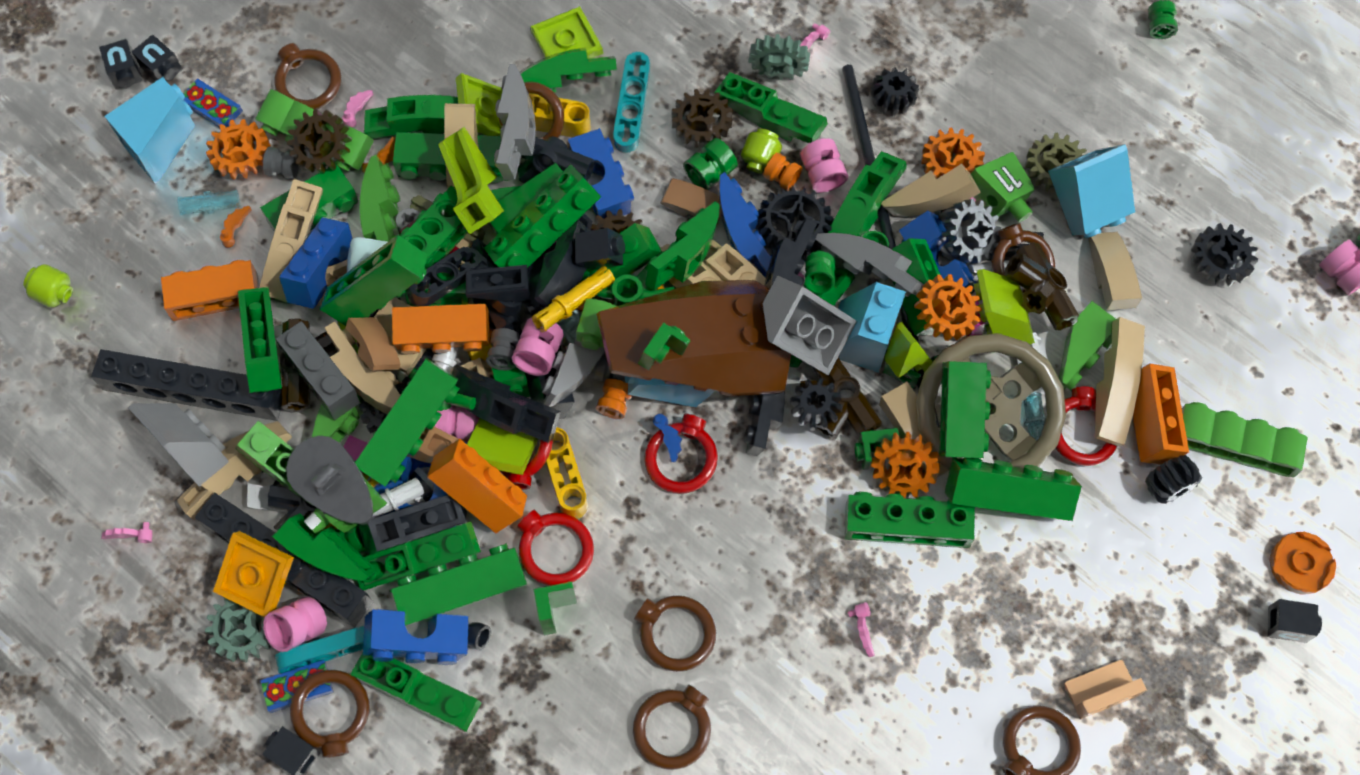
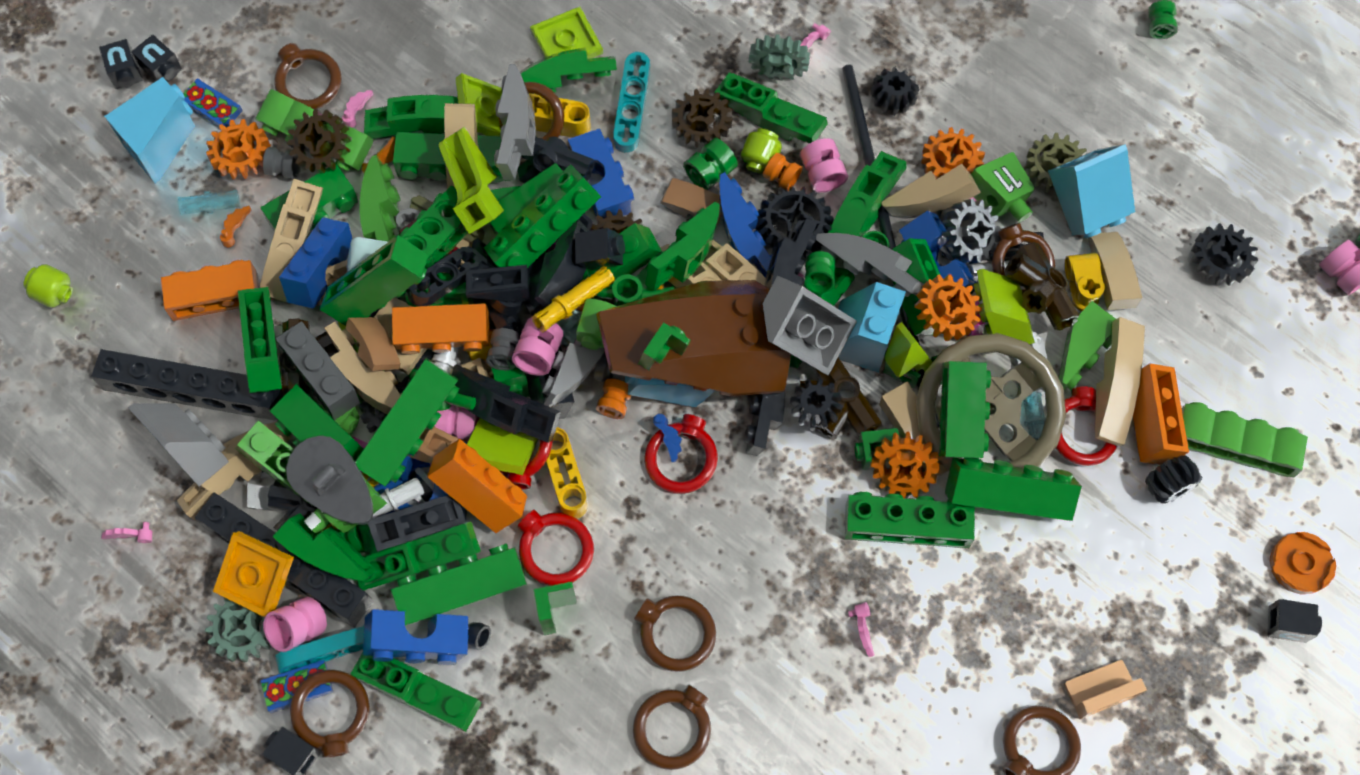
none -> green brick [270,384,364,461]
none -> yellow piece [1064,253,1105,311]

